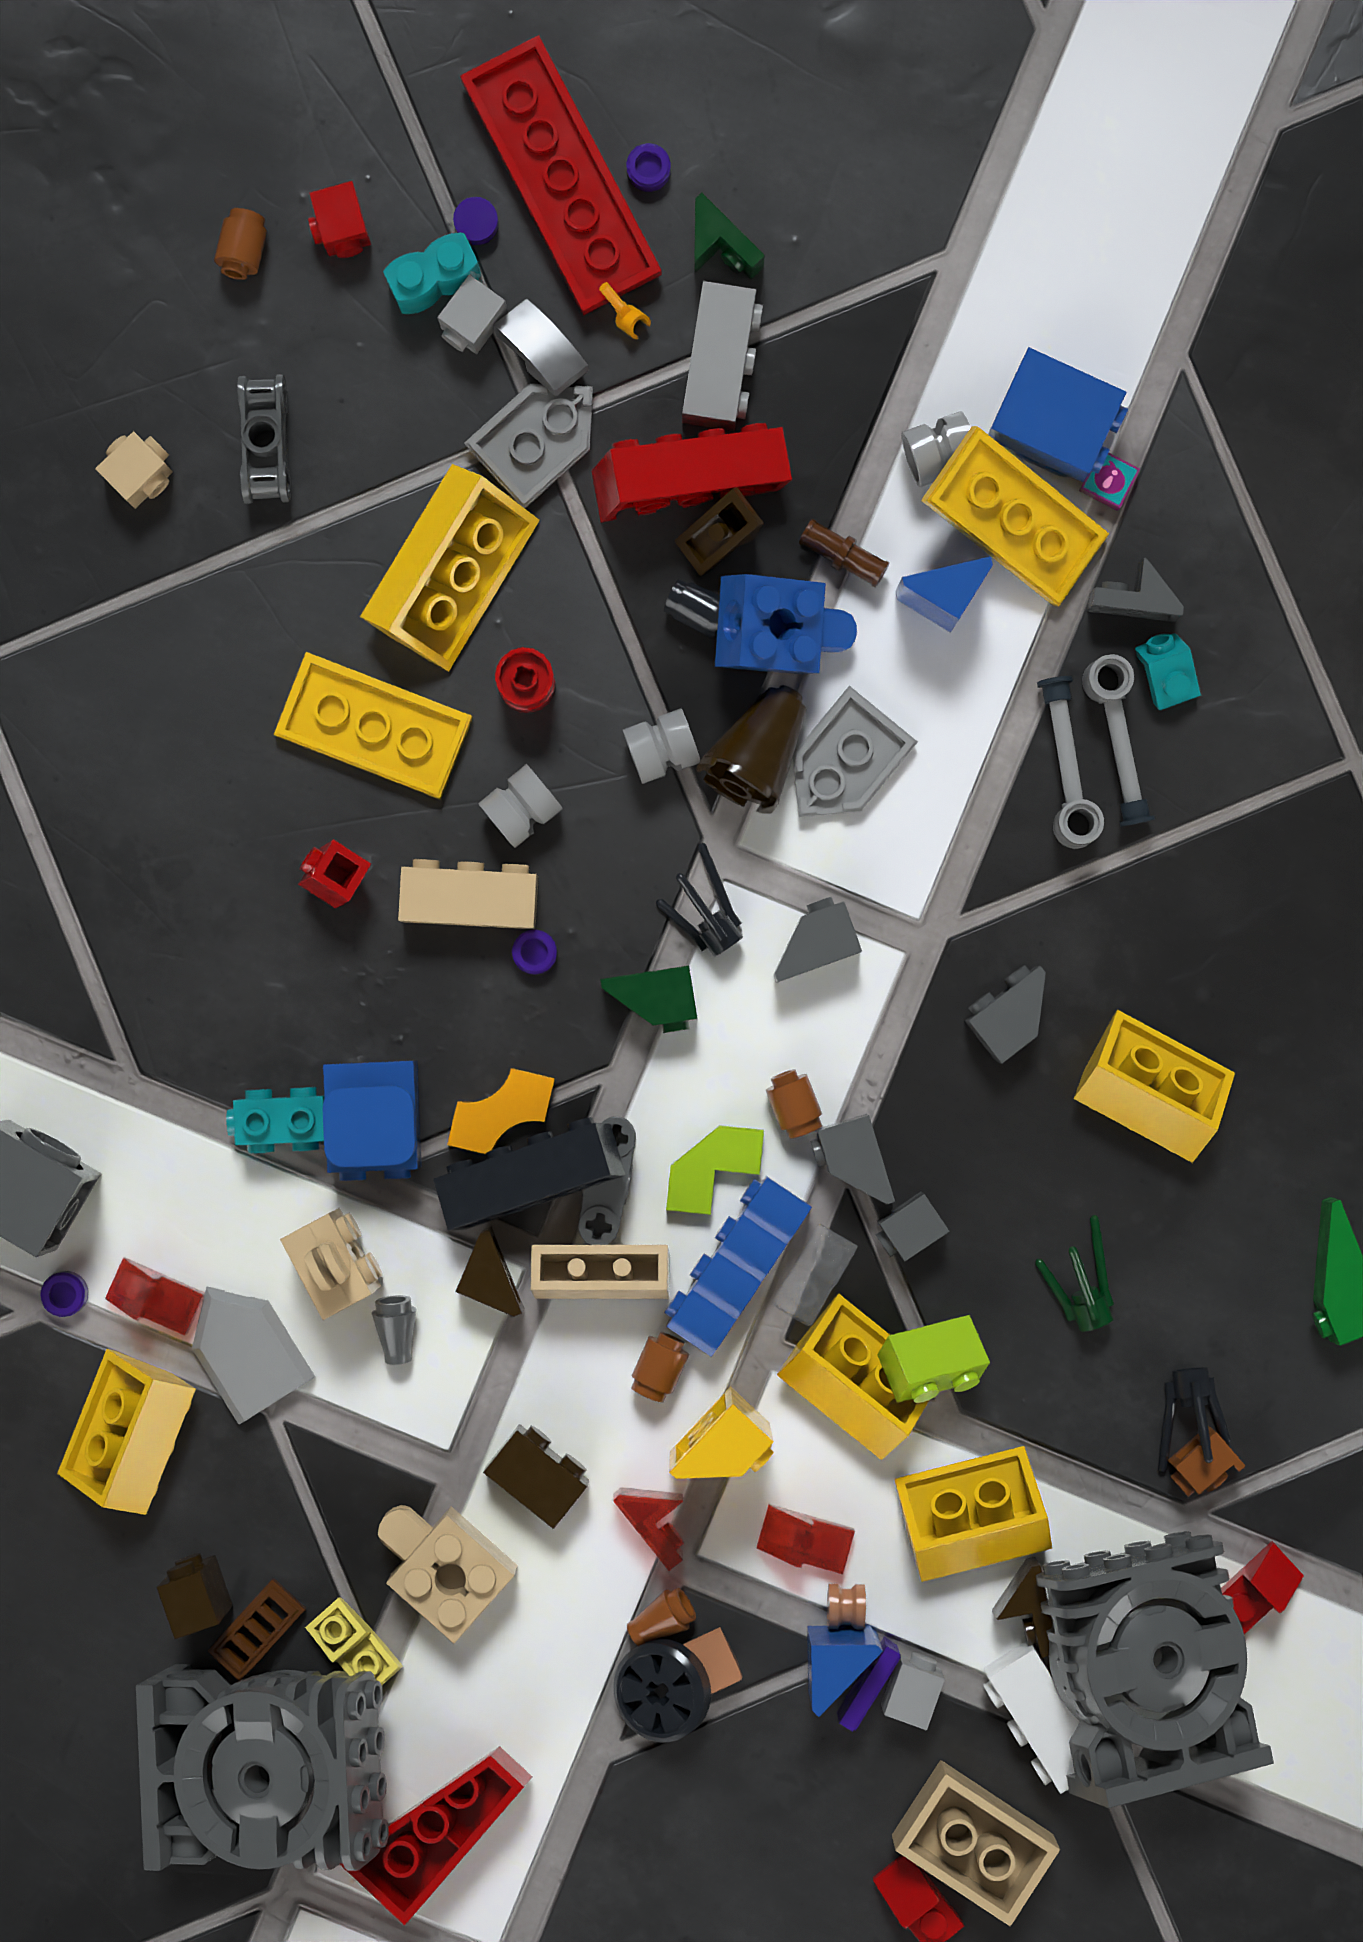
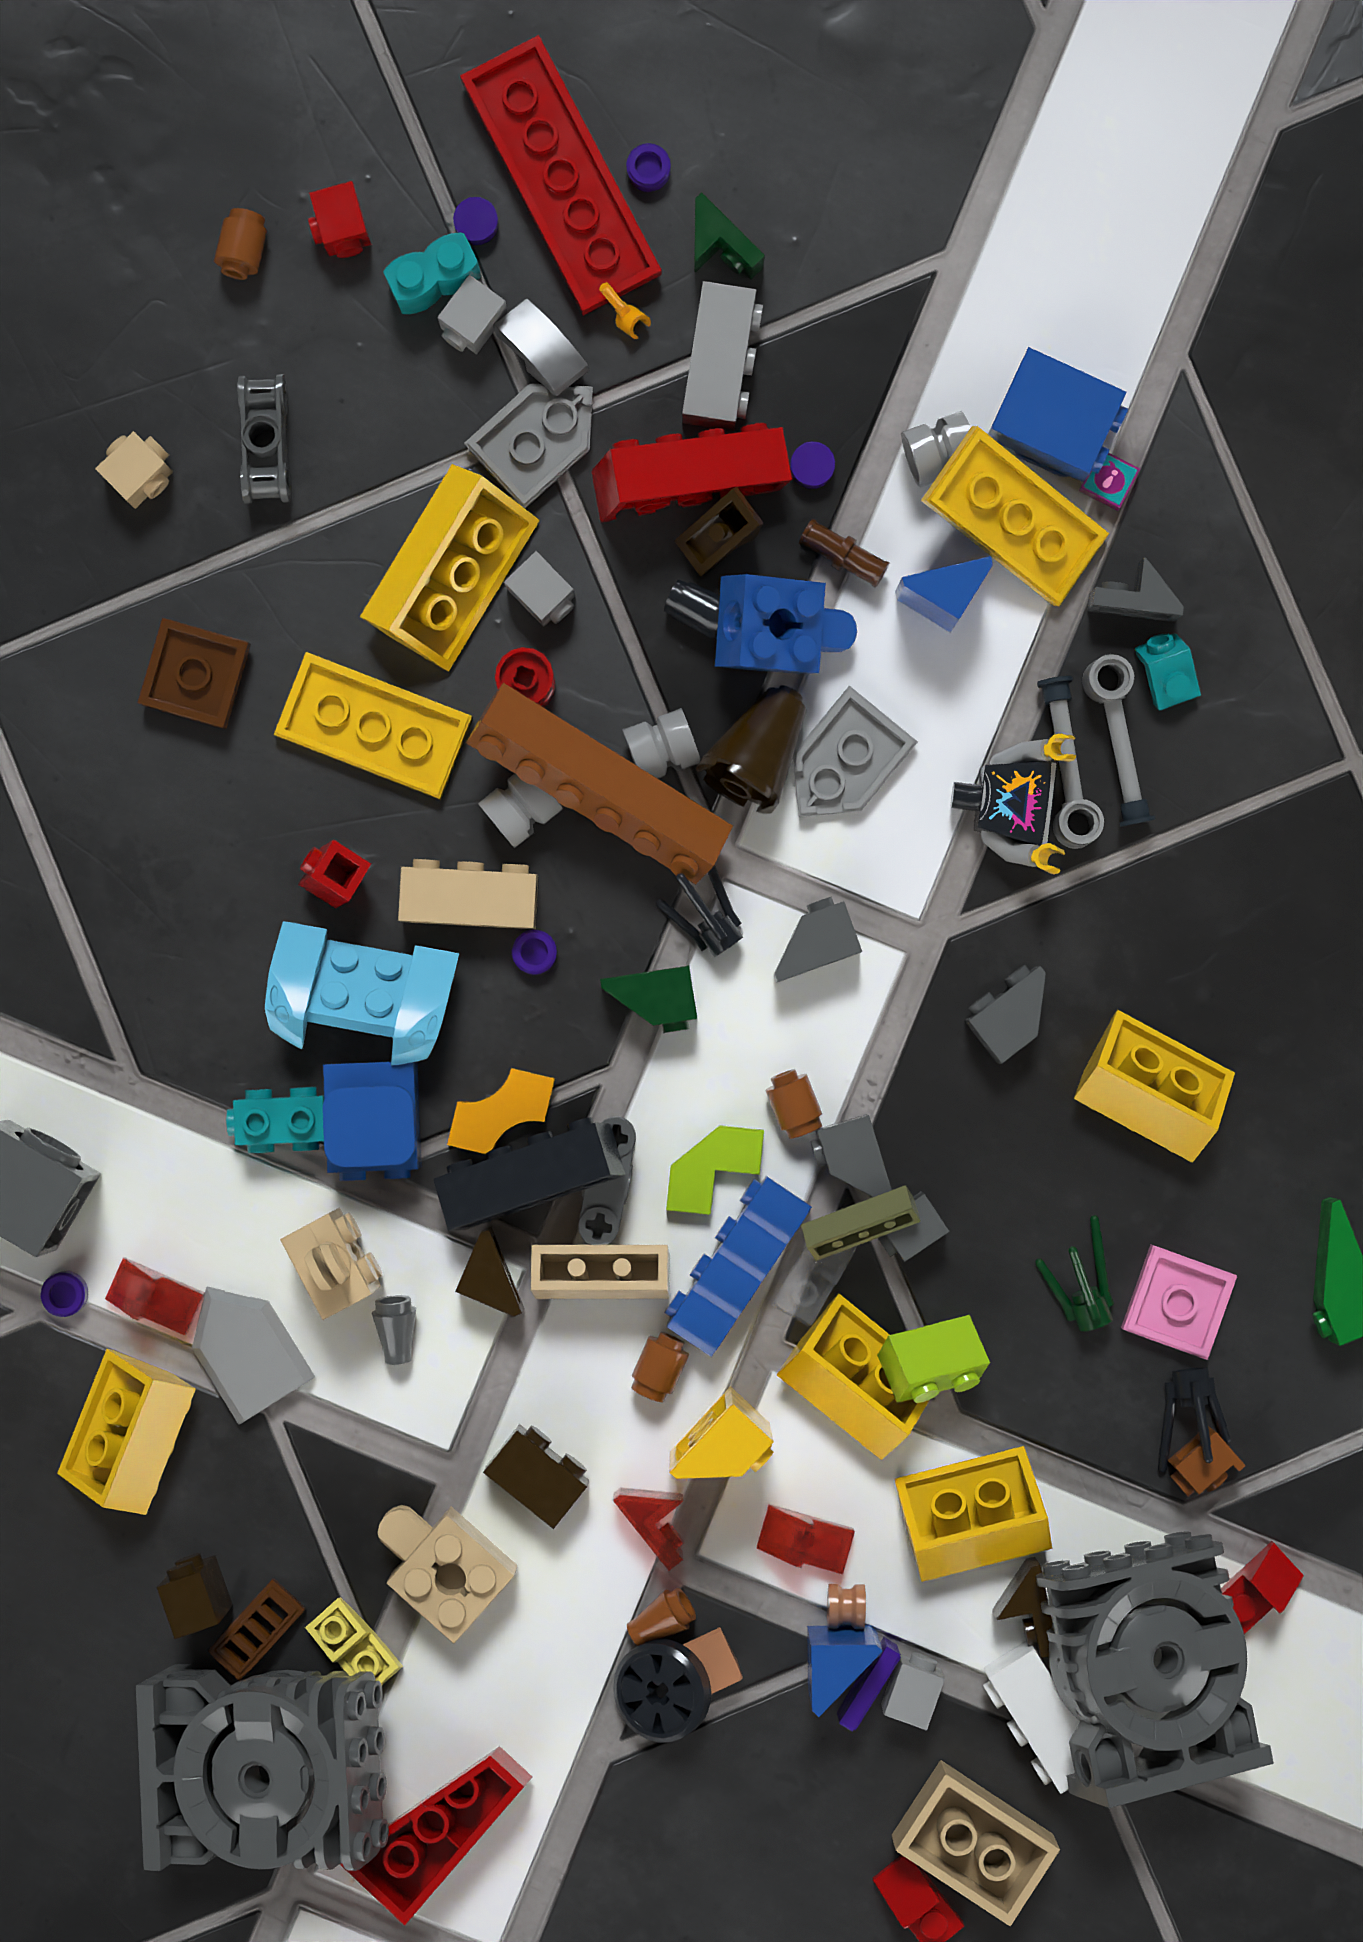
none -> reddish brown plate [138,618,251,729]
none -> medium azure piece [265,921,459,1066]
none -> dark orange brick [466,683,733,885]
none -> light grey brick [504,551,575,627]
none -> dark purple tile [790,442,835,489]
none -> olive piece [801,1185,921,1261]
none -> torso [950,733,1076,874]
none -> bright pink tile [1121,1244,1237,1360]

